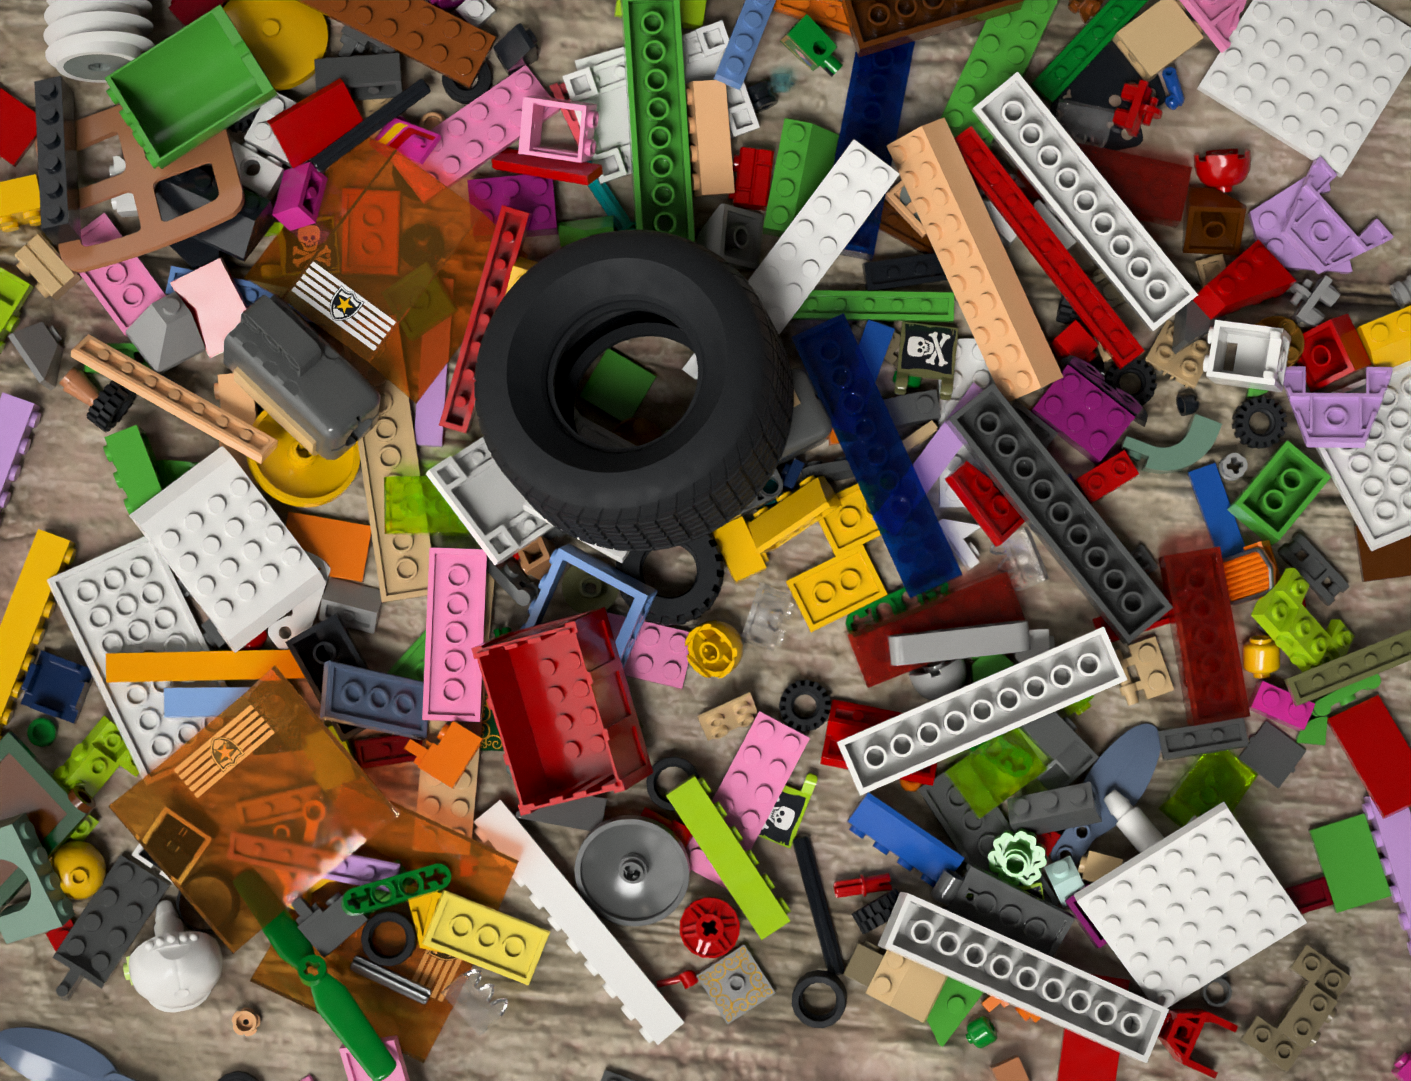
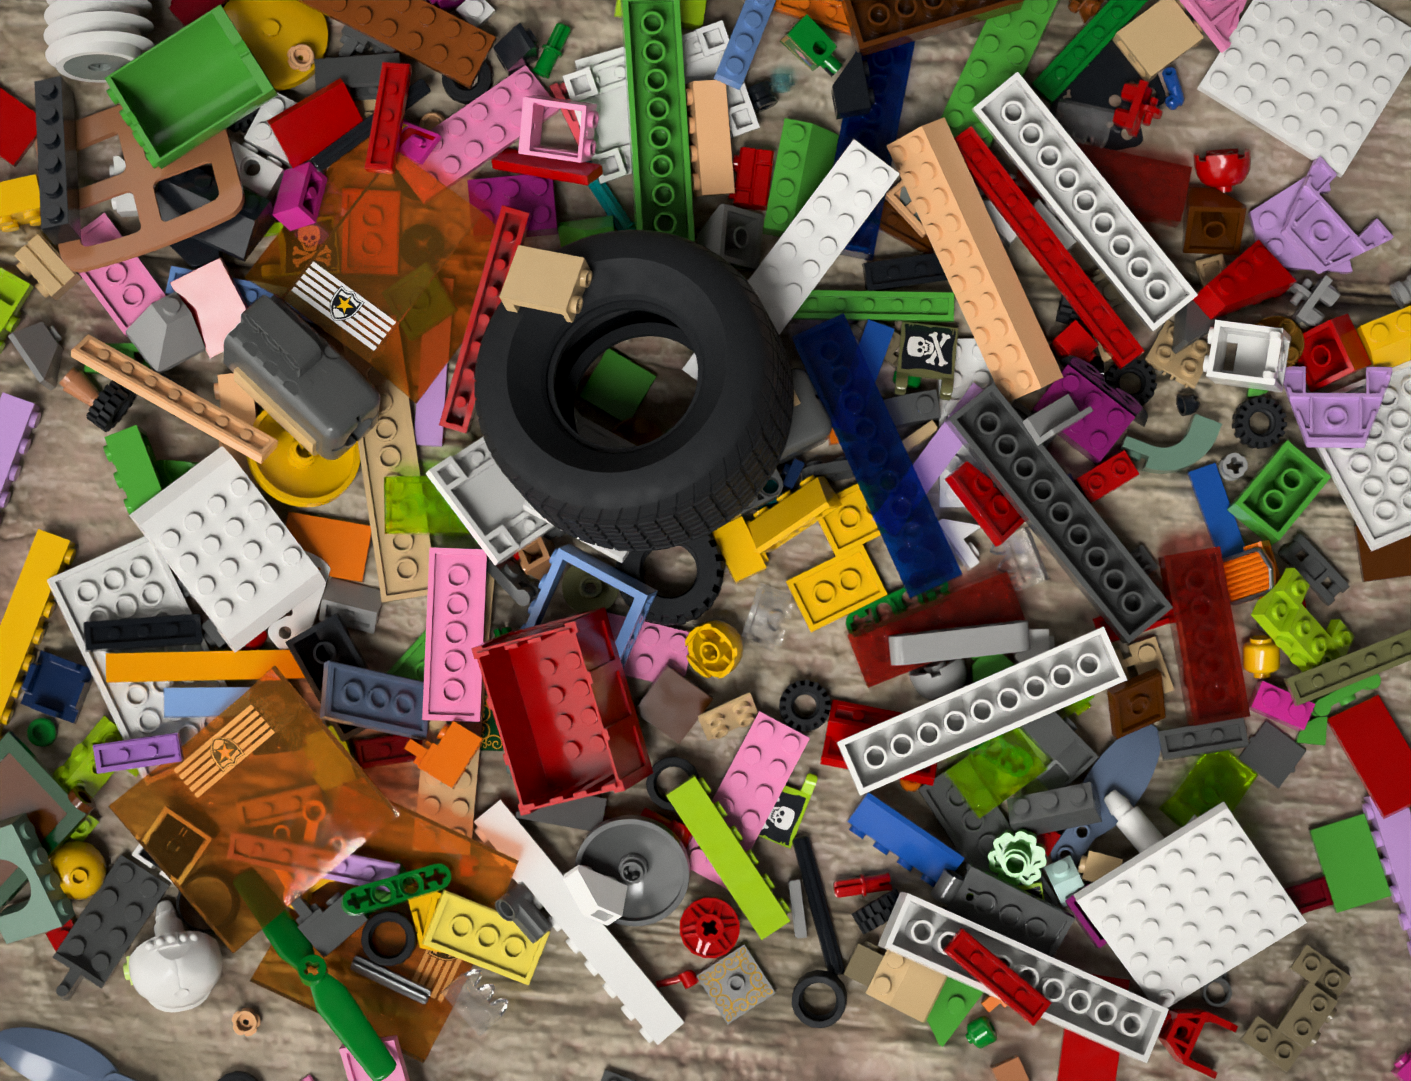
none -> black plate [83,614,202,652]
none -> medium lavender tile [93,732,184,774]
none -> light nougat plate [287,44,315,72]
none -> red tile [365,62,412,174]
none -> dark grey piece [495,884,552,944]
none -> tan panel [499,245,592,323]
none -> green axle [533,23,571,79]
none -> white slope [563,865,628,926]
none -> reddish brown tile [634,664,713,744]
none -> light grey tile [788,880,807,939]
none -> black slope [831,52,875,120]
none -> red tile [943,928,1051,1026]
none -> light grey panel [1023,394,1094,446]
none -> reddish brown tile [1107,668,1166,739]

